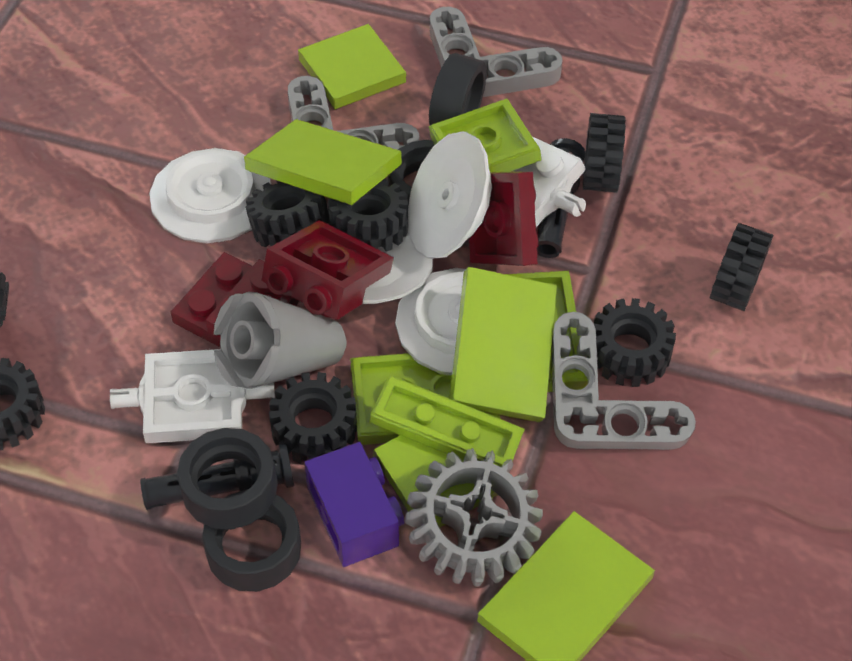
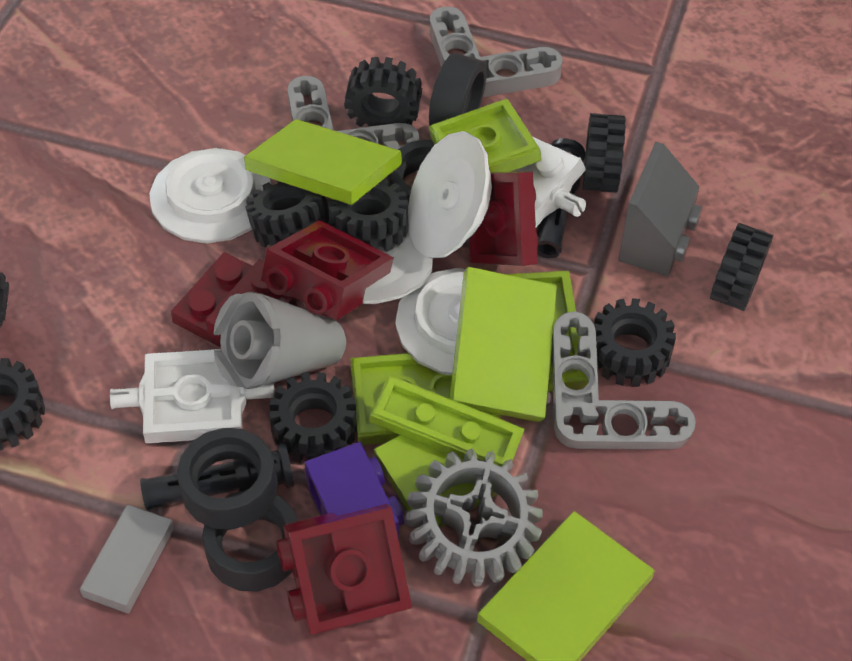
lime tile [298,24,406,109] -> none
none -> light grey tile [80,504,174,614]
none -> dark red plate [276,504,412,635]
none -> black tyre [344,57,423,127]
none -> dark grey slope [618,142,703,277]

